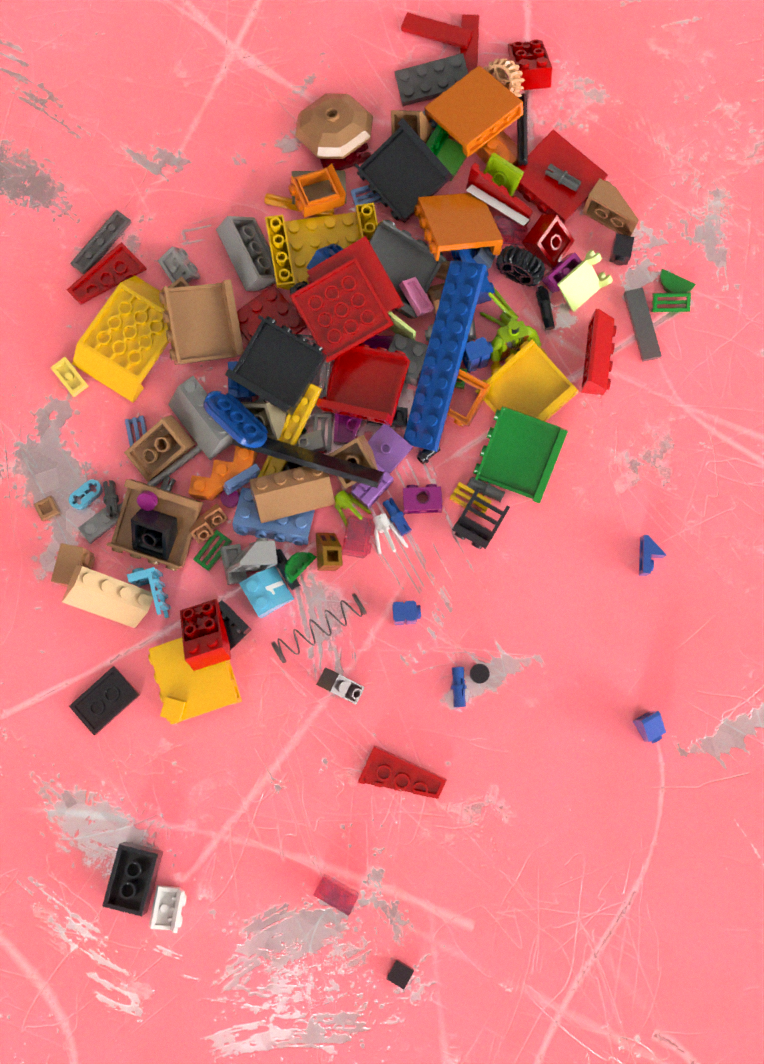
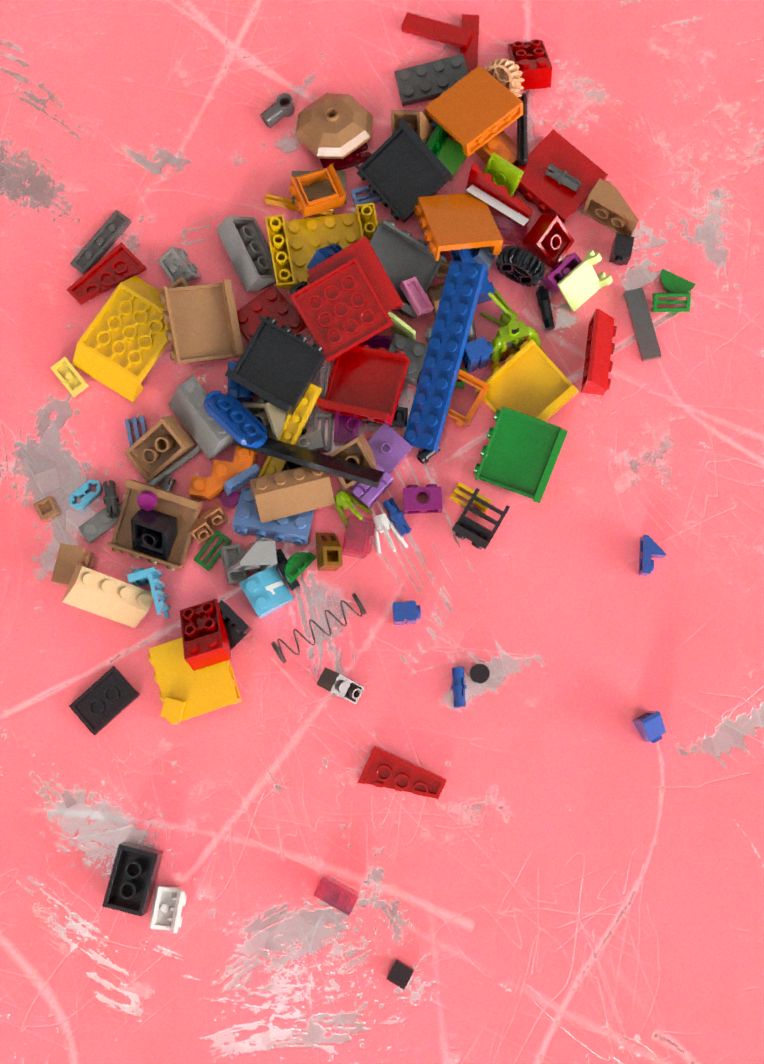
dark grey axle [467,477,505,502] -> none
none -> dark grey piece [260,93,295,128]

